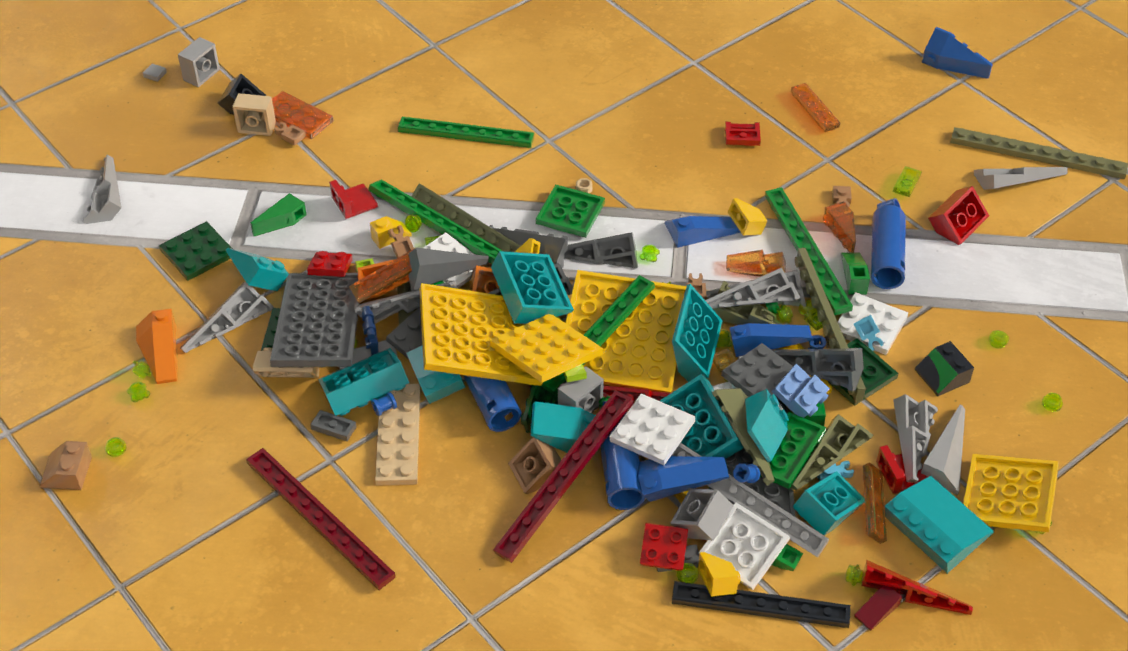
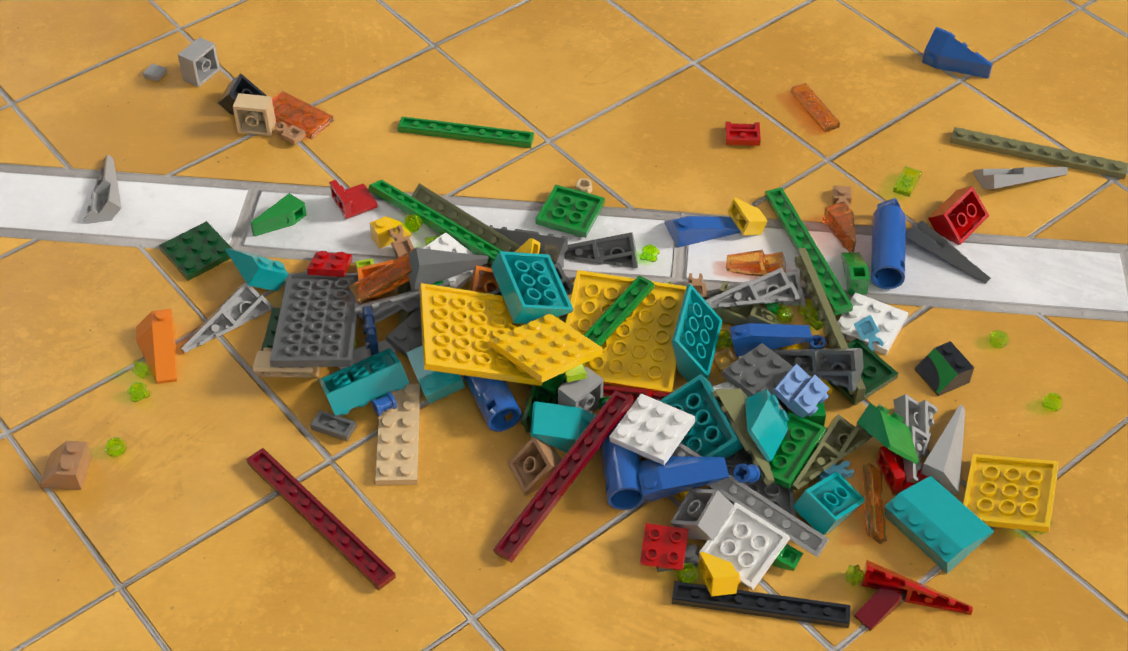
none -> green slope [857,403,919,465]
none -> dark grey wedge [906,220,991,284]

